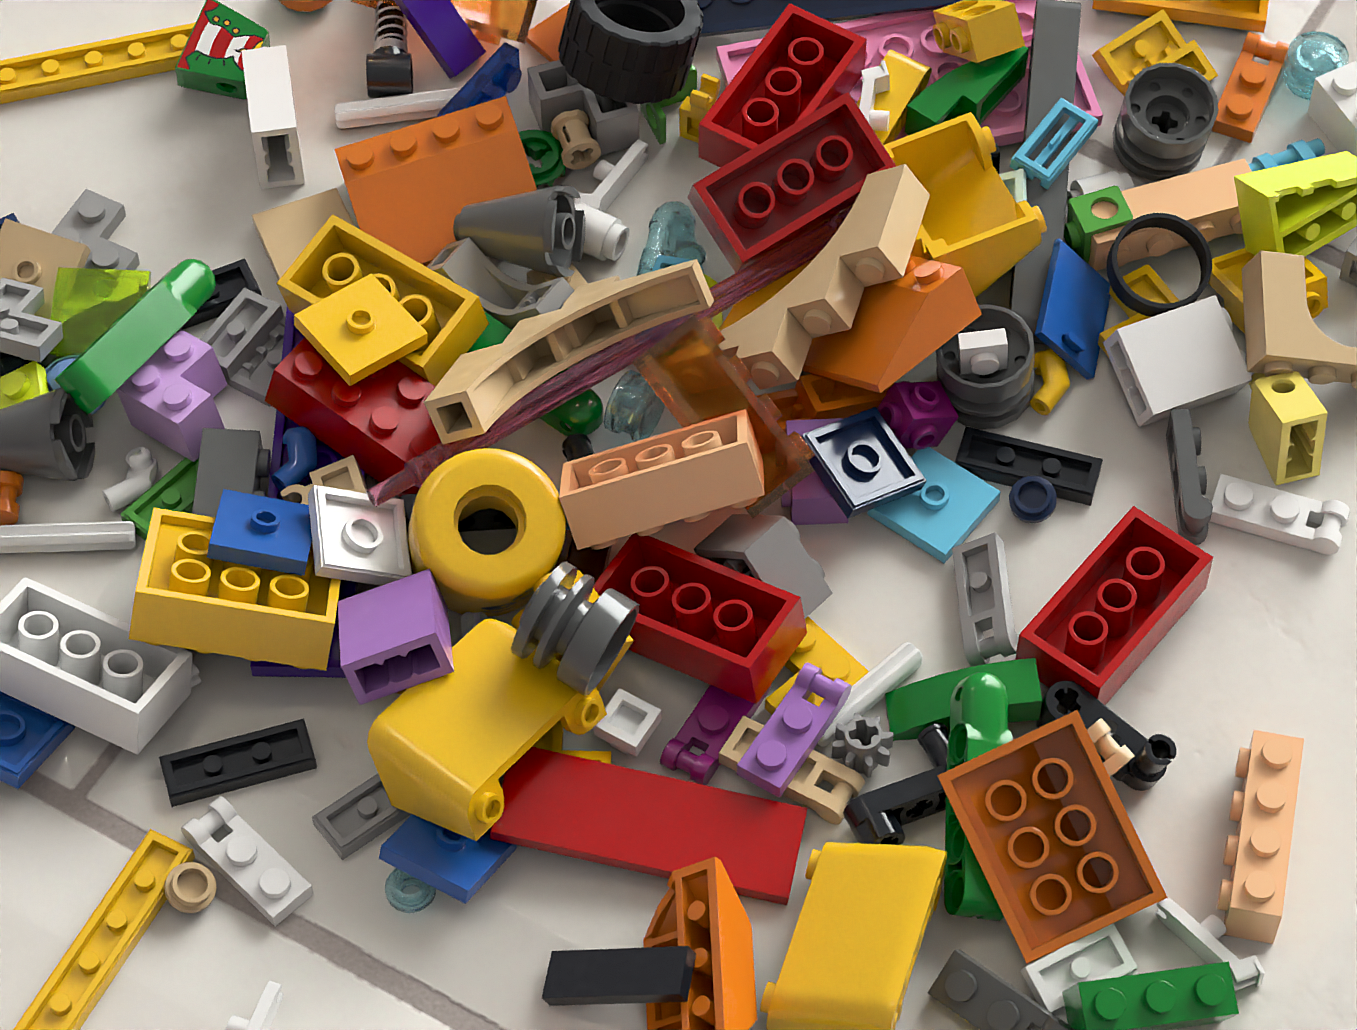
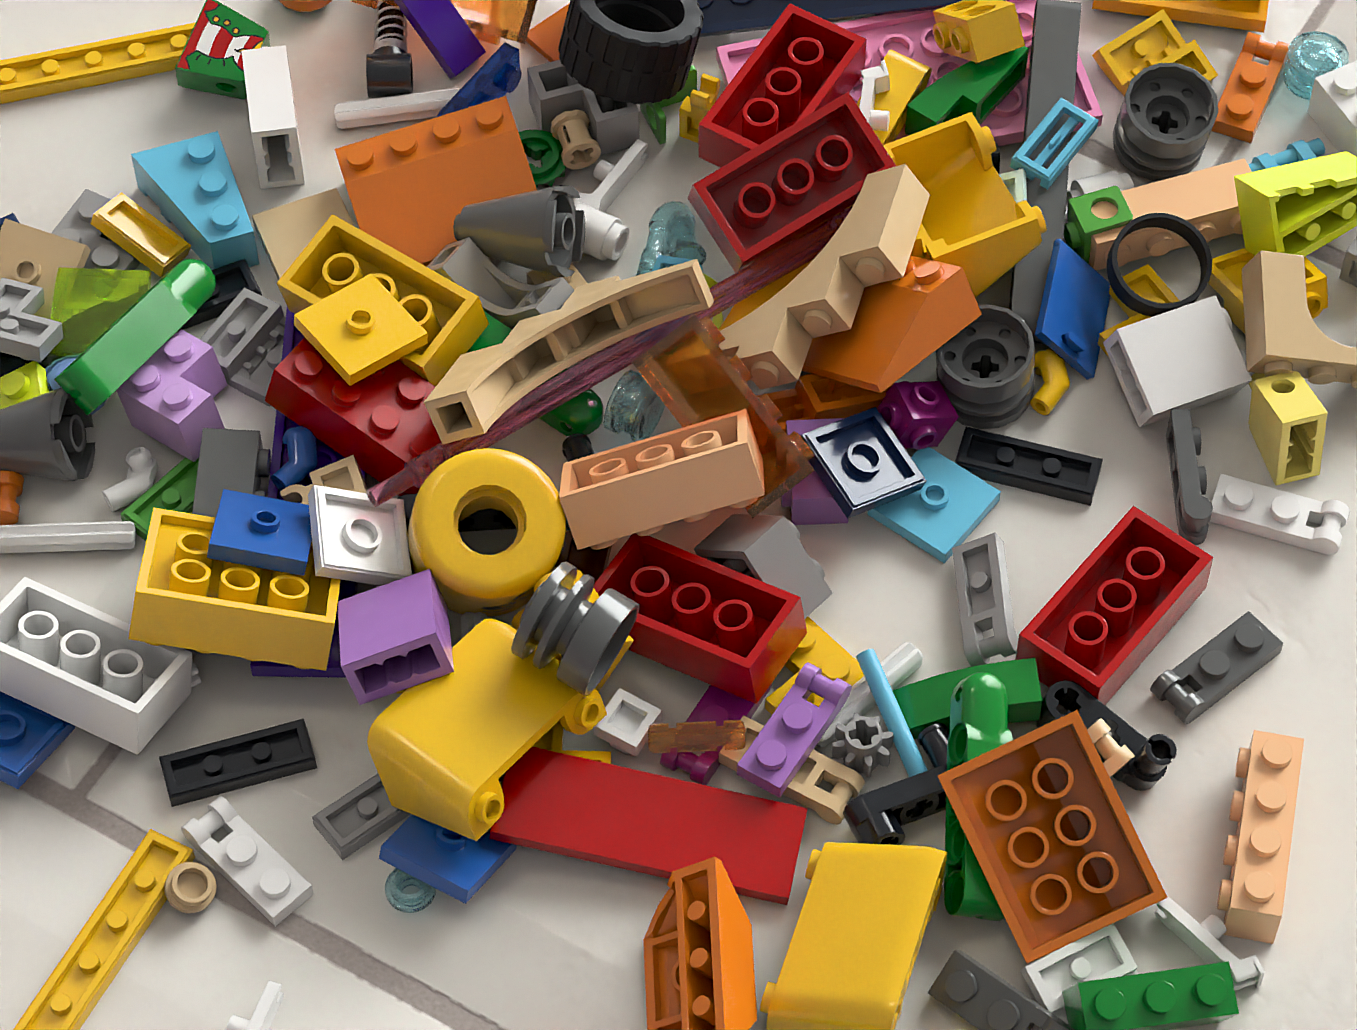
black tile [542,946,696,1006] -> none
white plate [958,328,1008,375] -> none
dark blue plate [1009,476,1057,523] -> none
none -> yellow tile [90,192,191,277]
none -> medium azure wedge [131,131,259,270]
none -> clear orange axle [648,720,746,753]
none -> medium azure bar [856,649,928,777]
none -> dark grey plate [1150,611,1283,724]

